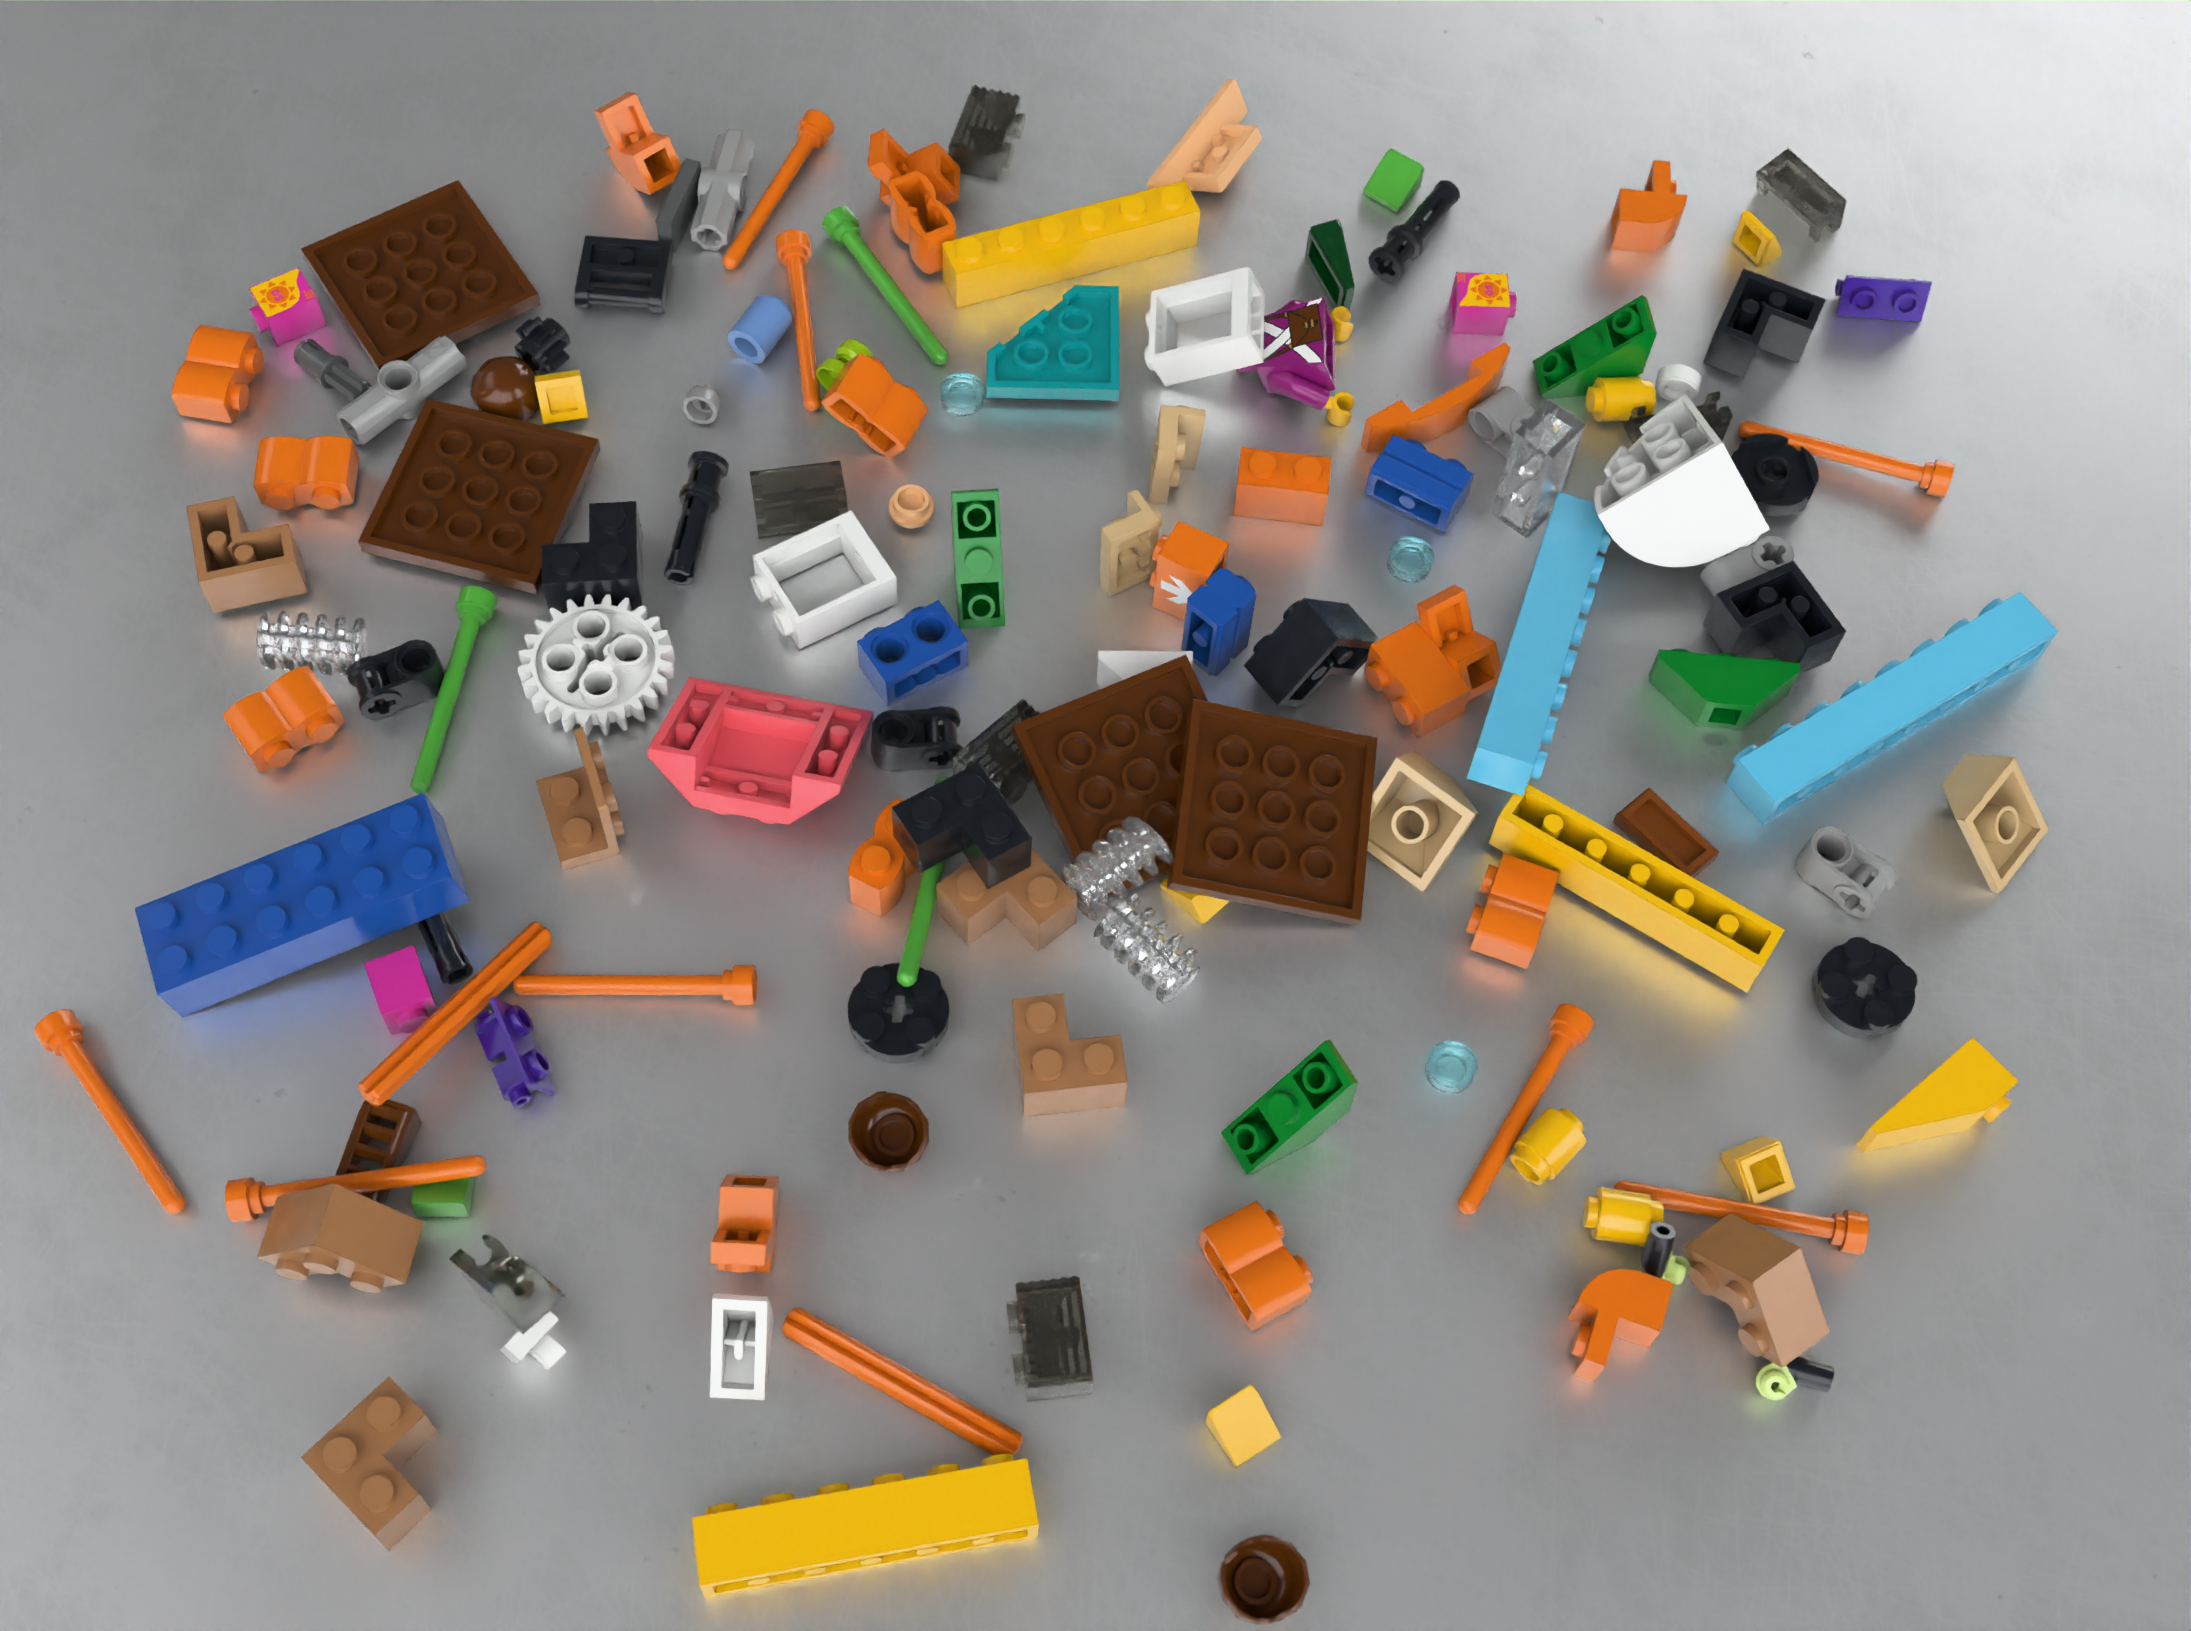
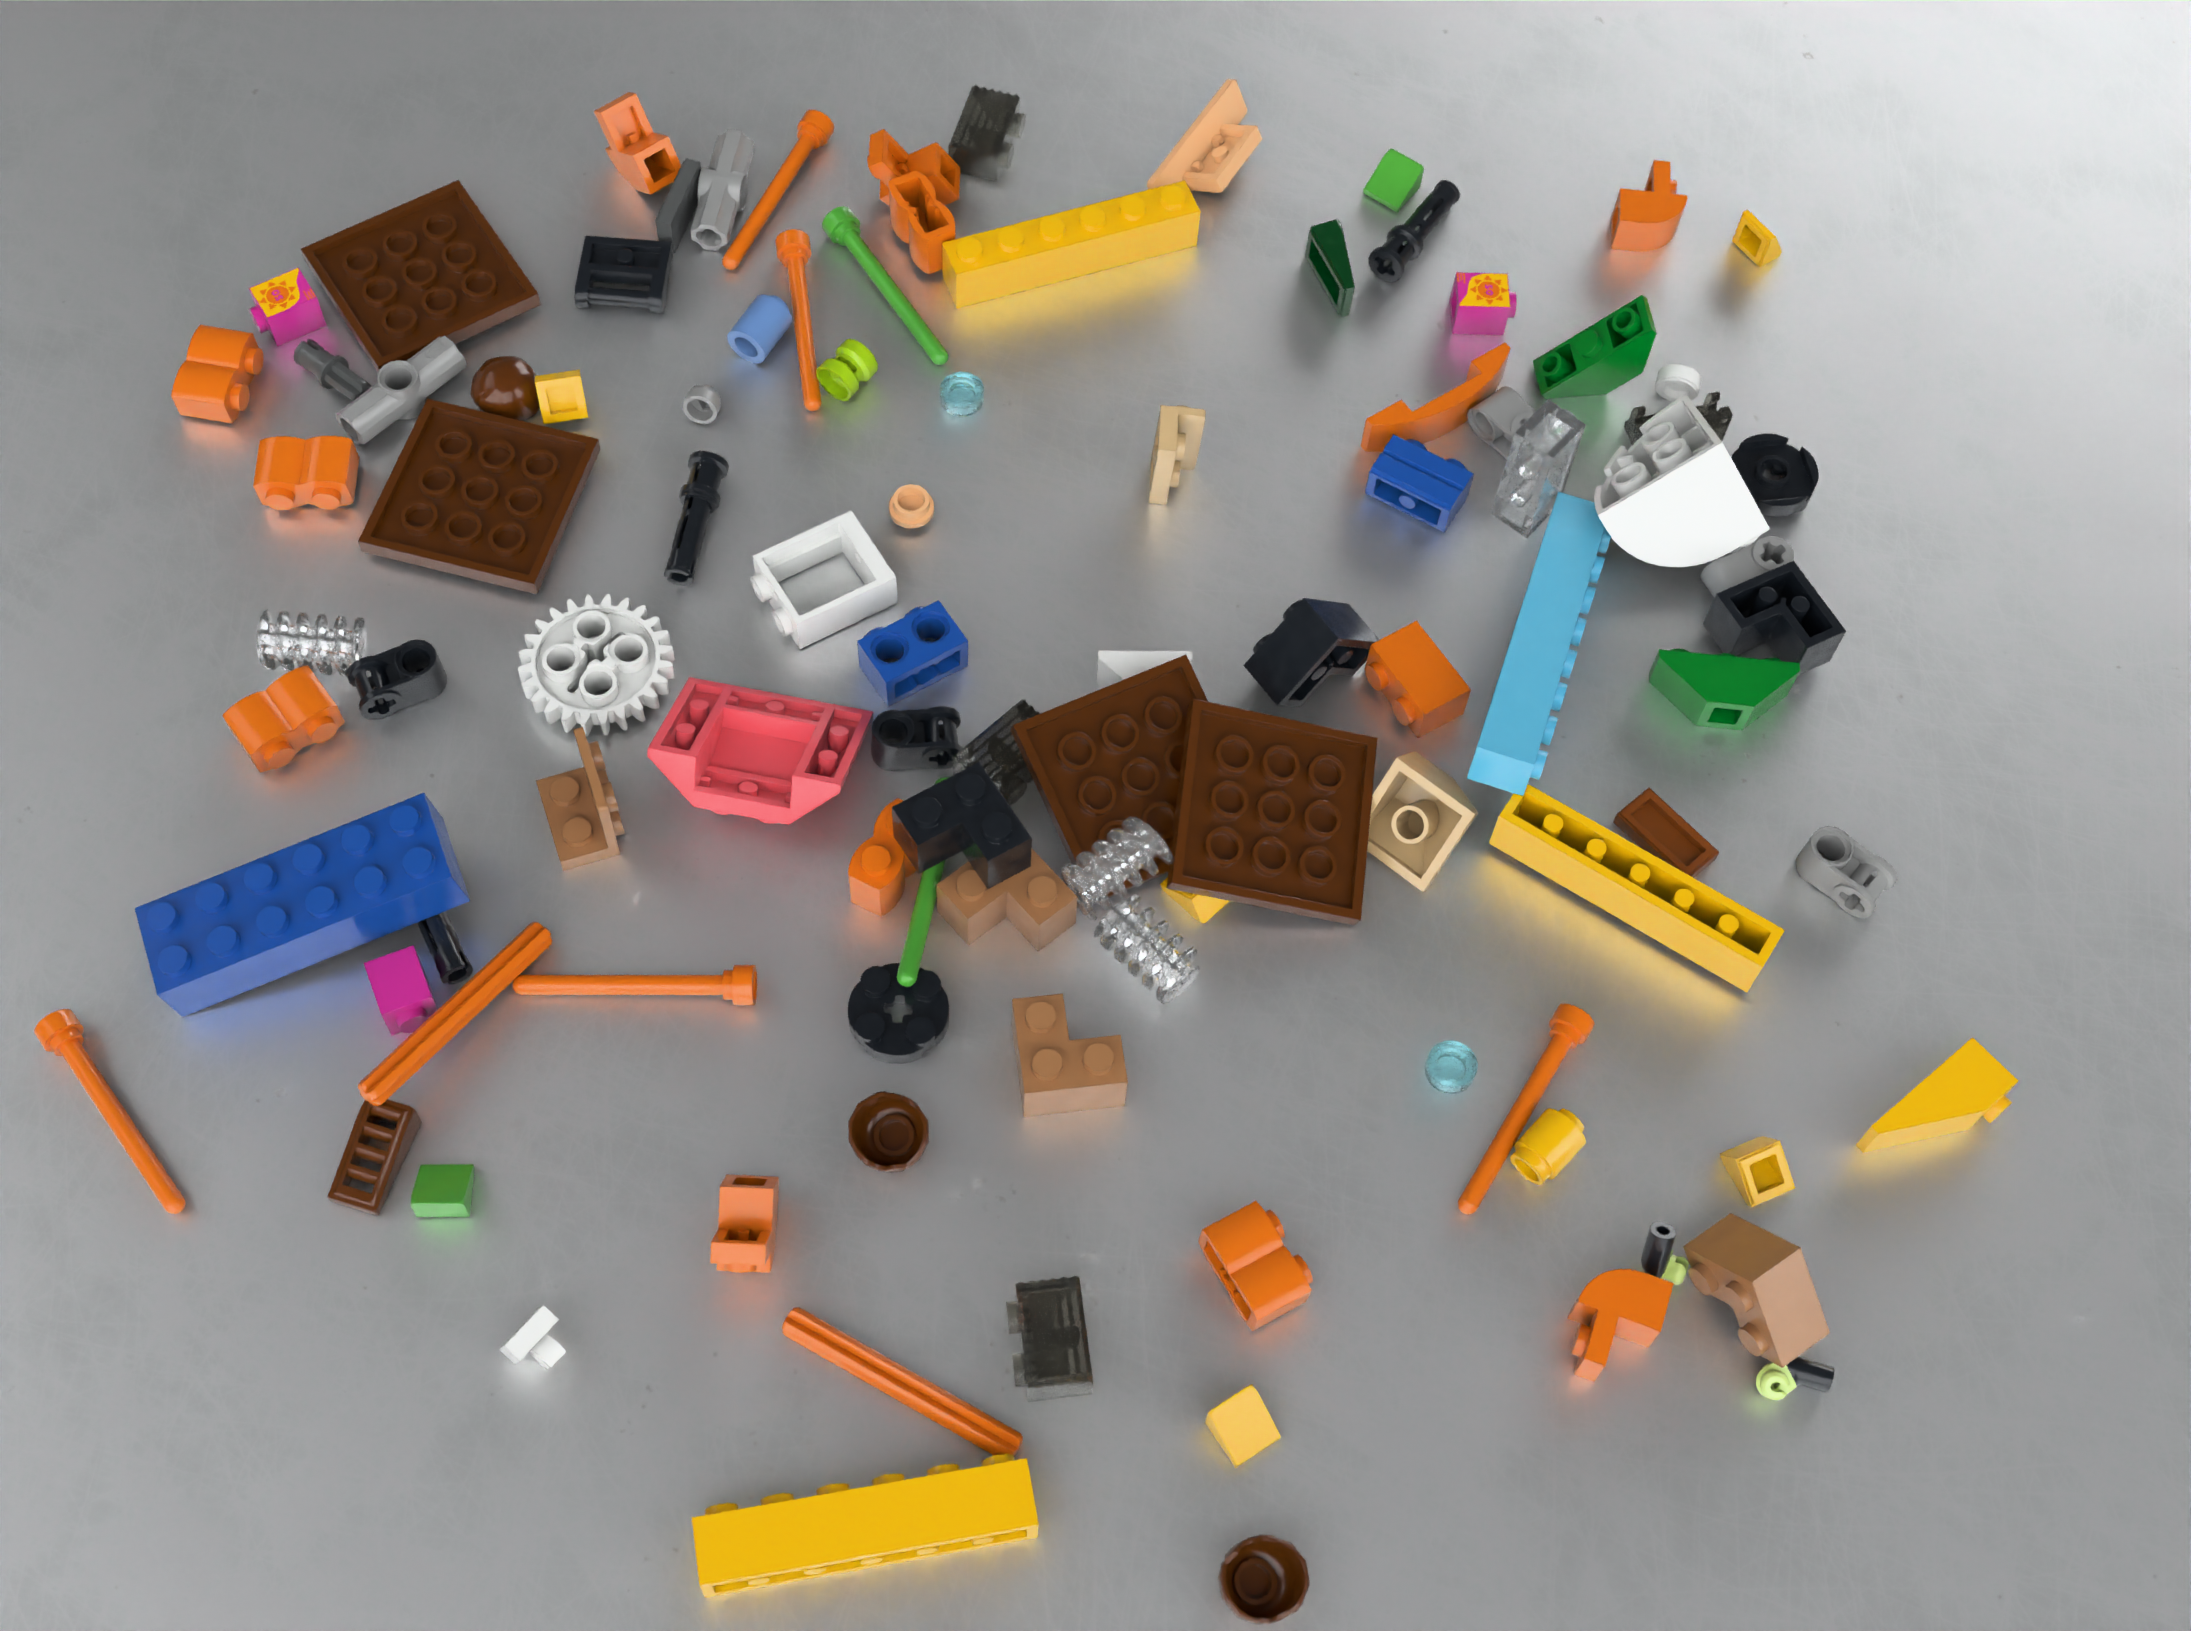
medium nougat brick [186,496,308,613] -> none
orange piece [225,1155,486,1223] -> none
medium nougat brick [257,1183,424,1293] -> none
medium nougat brick [301,1377,438,1551] -> none
bright green piece [410,586,497,794] -> none
clear smoke hinge [449,1234,565,1334] -> none
dark purple hinge [475,997,556,1107] -> none
black gear [515,316,570,373] -> none
black brick [542,501,644,615] -> none
white slope [710,1294,774,1400] -> none
clear smoke hinge [749,460,848,539] -> none
orange brick [821,353,929,458] -> none
green slope [951,488,1005,629] -> none
teal plate [986,285,1119,401] -> none
tan bracket [1100,489,1162,597] -> none
white window [1144,266,1265,387] -> none
orange brick [1149,521,1229,621] -> none
blue brick [1181,568,1256,676] -> none
green slope [1220,1040,1358,1175] -> none
orange brick [1233,447,1332,526] -> none
torso [1235,297,1355,427] -> none
clear light blue tile [1387,536,1434,583] -> none
orange brick [1416,585,1501,701] -> none
orange brick [1466,853,1560,969] -> none
yellow brick [1583,1187,1664,1246] -> none
yellow brick [1586,377,1655,422] -> none
orange piece [1613,1180,1869,1255] -> none
black brick [1703,269,1826,378] -> none
medium azure brick [1726,592,2058,826] -> none
orange piece [1738,421,1954,498] -> none
clear smoke hinge [1756,148,1847,243] -> none
black plate [1812,937,1918,1038] -> none
dark purple hinge [1835,275,1932,322] -> none
tan slope [1941,754,2049,893] -> none

